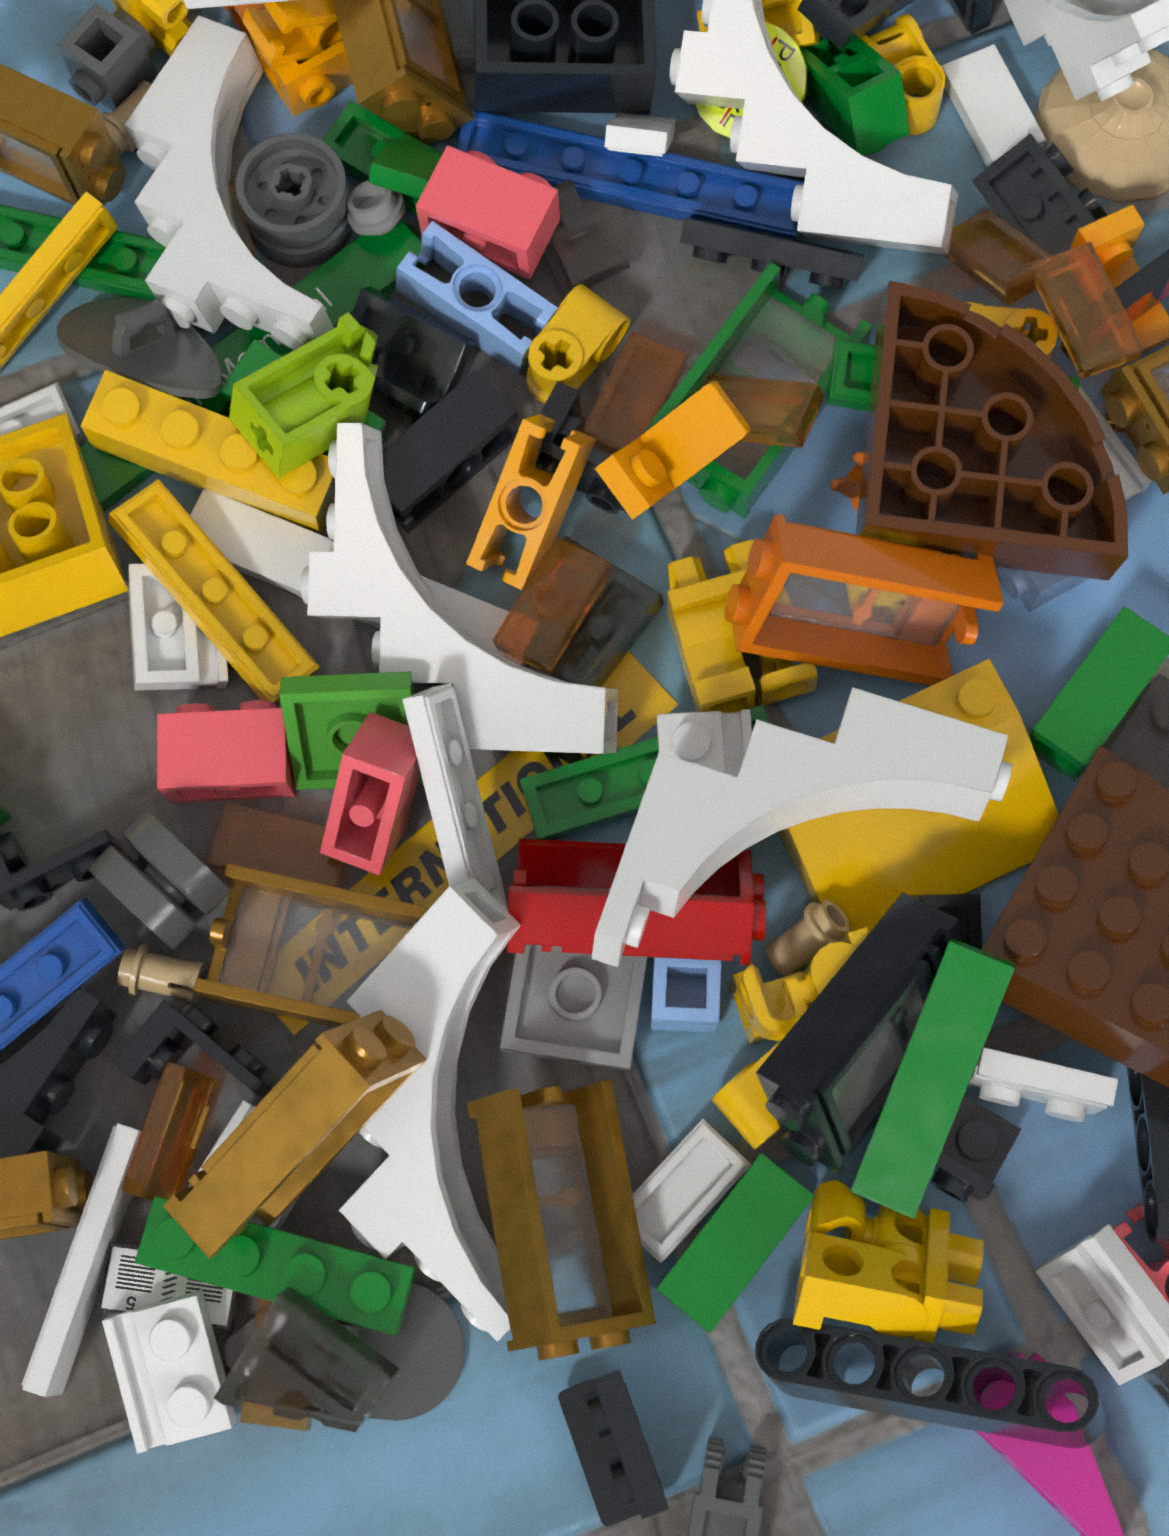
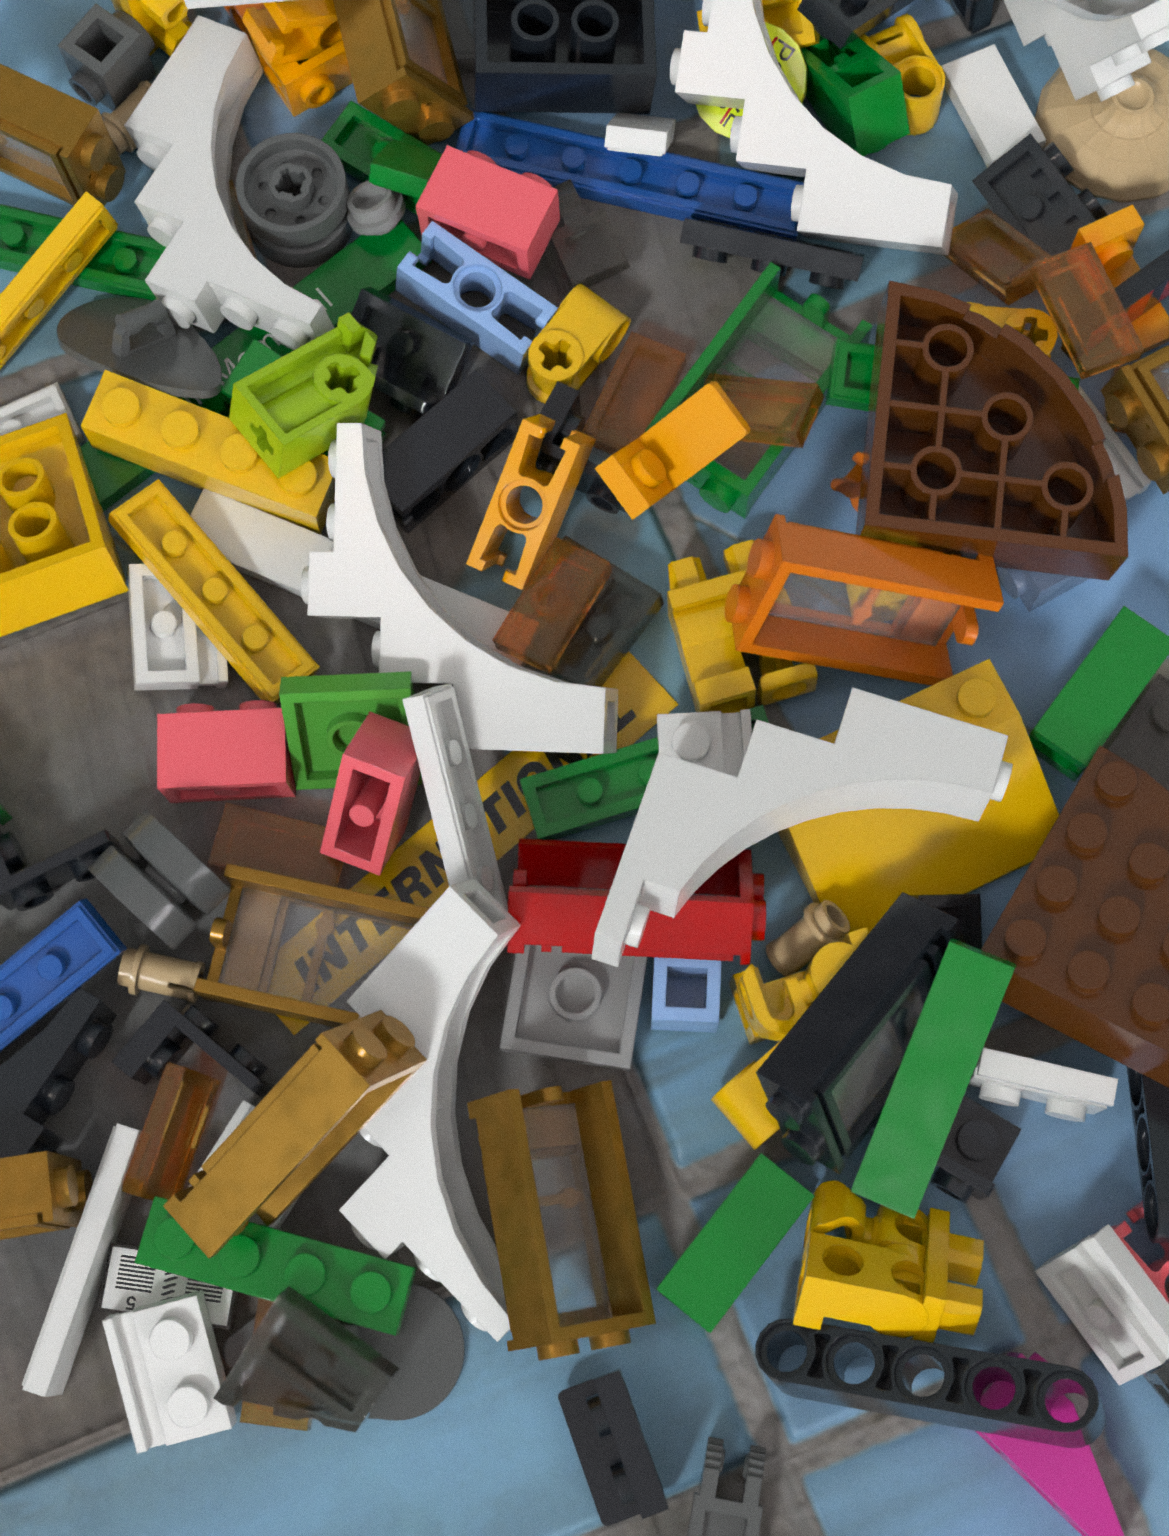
white tile [632,1119,752,1264] -> none

